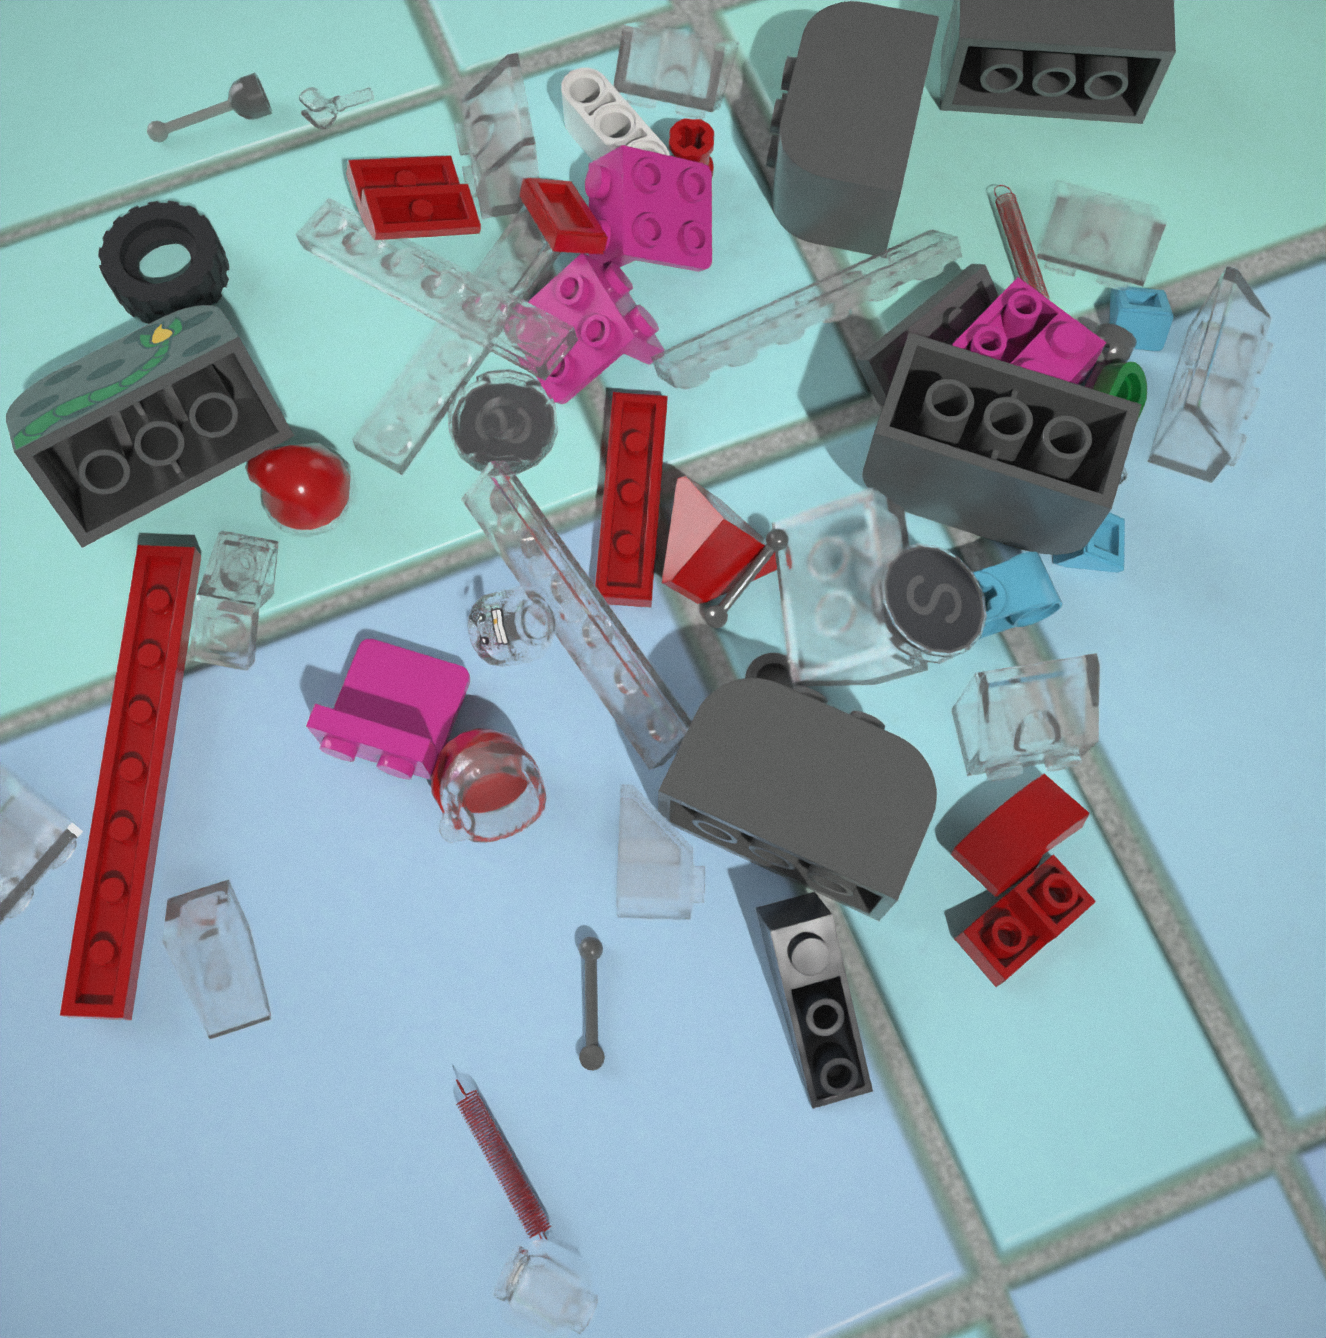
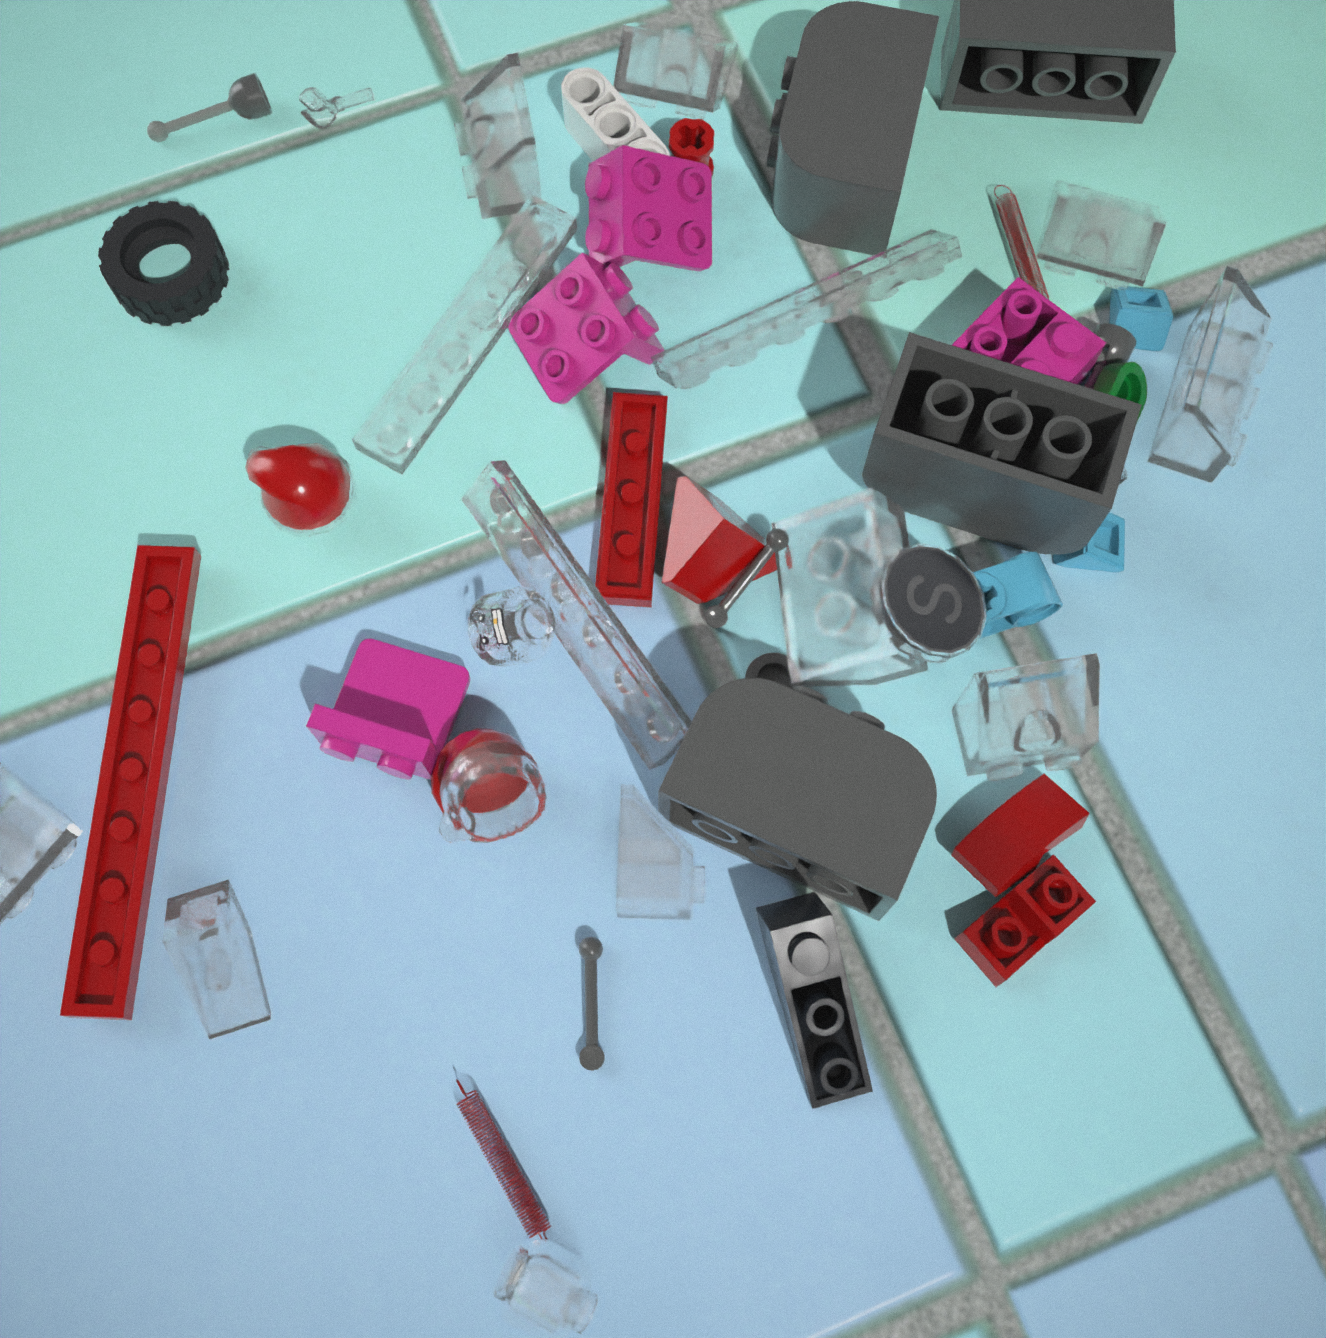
dark grey brick [5,305,294,548] -> none
clear slope [189,530,279,671] -> none
clear plate [295,198,578,381] -> none
red slope [346,156,481,240] -> none
clear tile [448,369,558,476] -> none
red tile [519,177,608,255] -> none
dark grey plate [856,264,999,405] -> none

